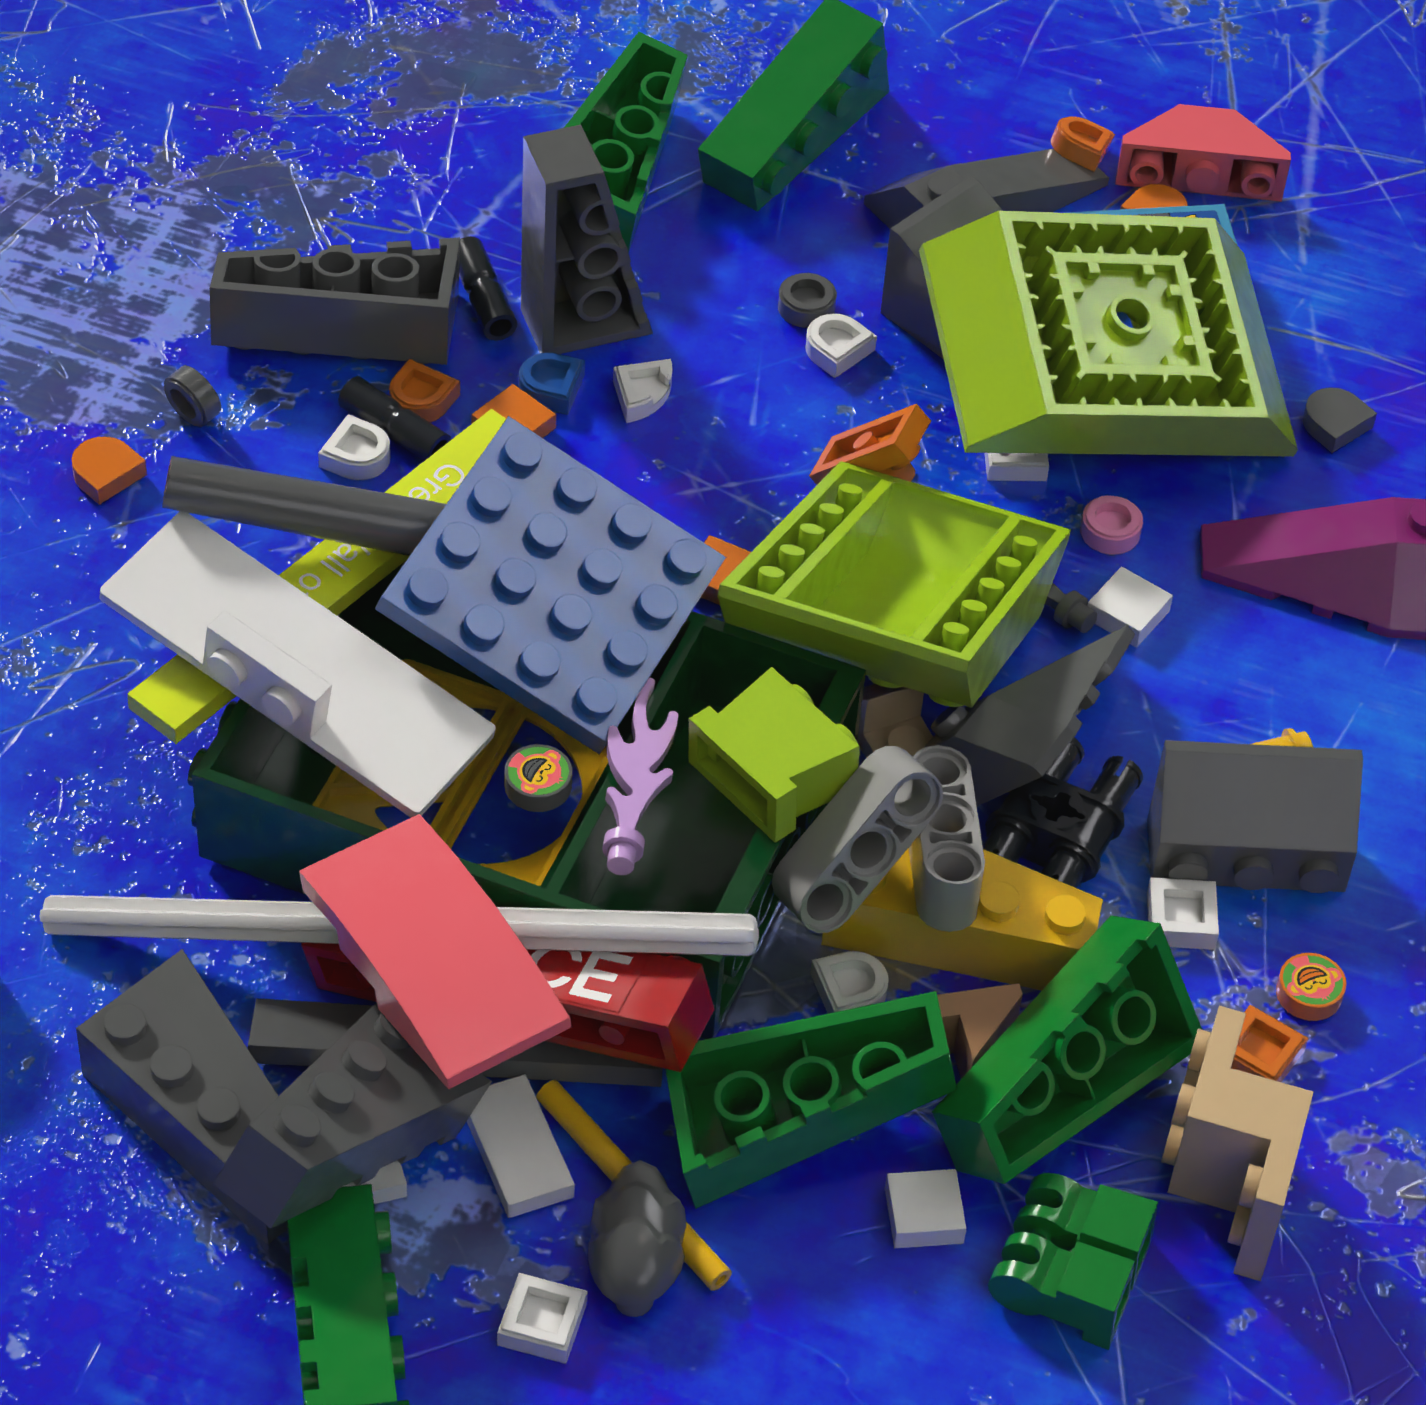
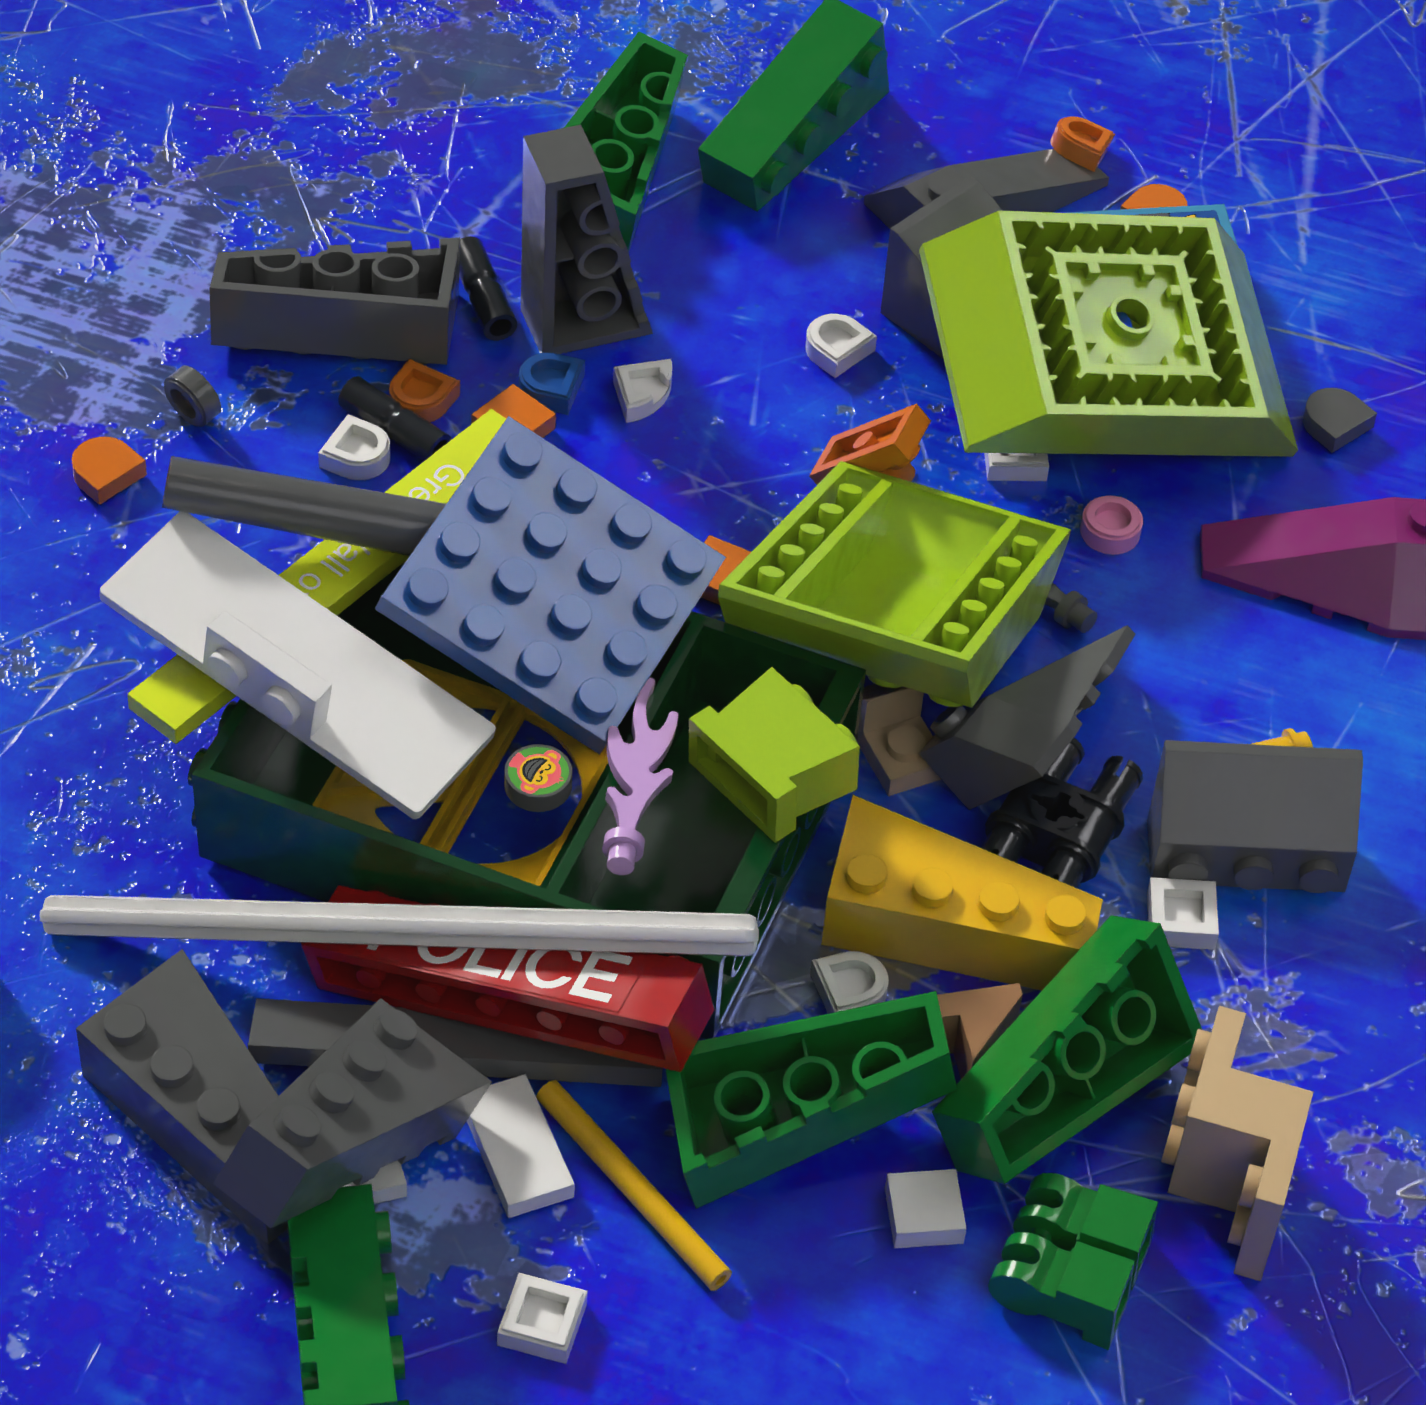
coral slope [299,814,571,1089] -> none
dark grey arm [588,1160,686,1317] -> none
light grey beam [772,746,943,933] -> none
dark grey tile [778,273,837,328] -> none
light grey beam [909,745,985,932] -> none
white tile [1087,566,1173,648] -> none
coral slope [1115,104,1291,202] -> none
orange tile [1231,1004,1308,1082] -> none
tile [1276,953,1346,1021] -> none

